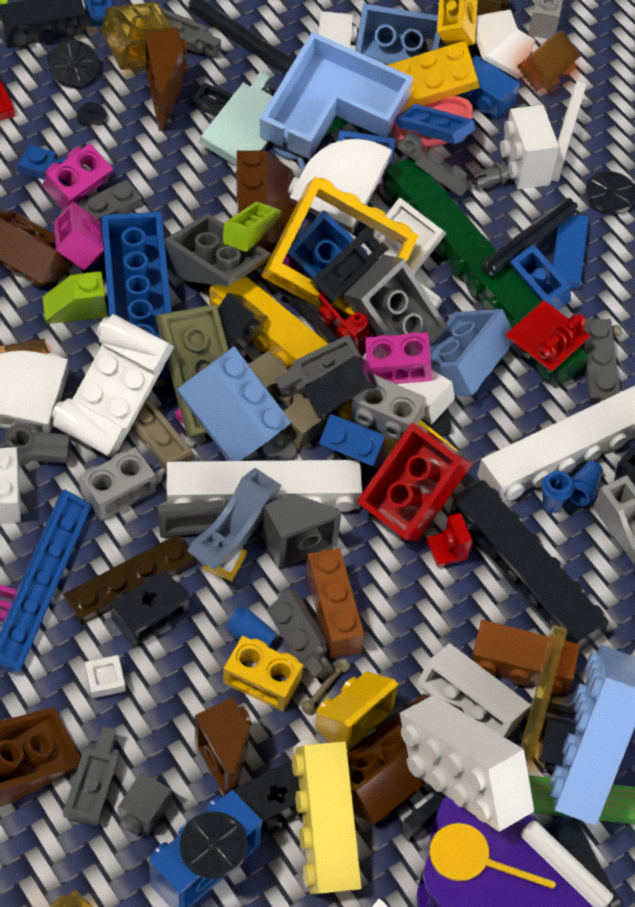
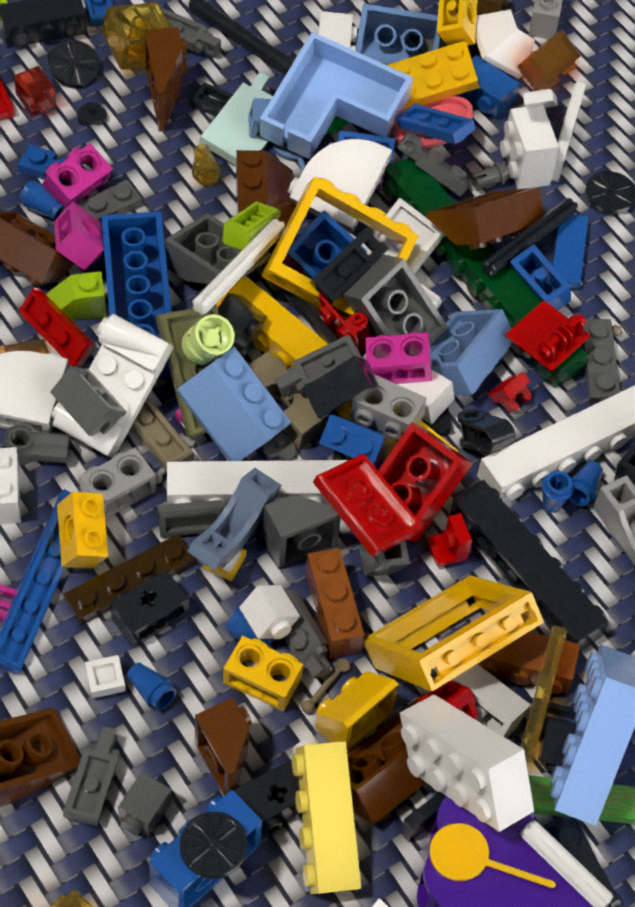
none -> clear red brick [14,66,56,117]
none -> red tile [18,288,96,368]
none -> blue cone [19,181,64,220]
none -> dark grey hinge [50,366,127,436]
none -> yellow brick [57,492,108,569]
none -> blue cone [127,662,177,710]
none -> yellowish green wheel [182,314,235,365]
none -> clear yellow cone [192,144,220,185]
none -> white axle [192,219,285,315]
none -> white brick [239,585,300,639]
none -> medium blue slope [248,98,271,138]
none -> red tile [313,453,424,557]
none -> dark grey brick [359,540,410,577]
none -> yellow window [363,575,544,691]
none -> red bracket [417,680,478,719]
none -> reddish brown slope [426,187,544,249]
none -> black piece [457,409,516,455]
none -> red tile [488,372,532,413]
none -> white tile [523,89,558,108]

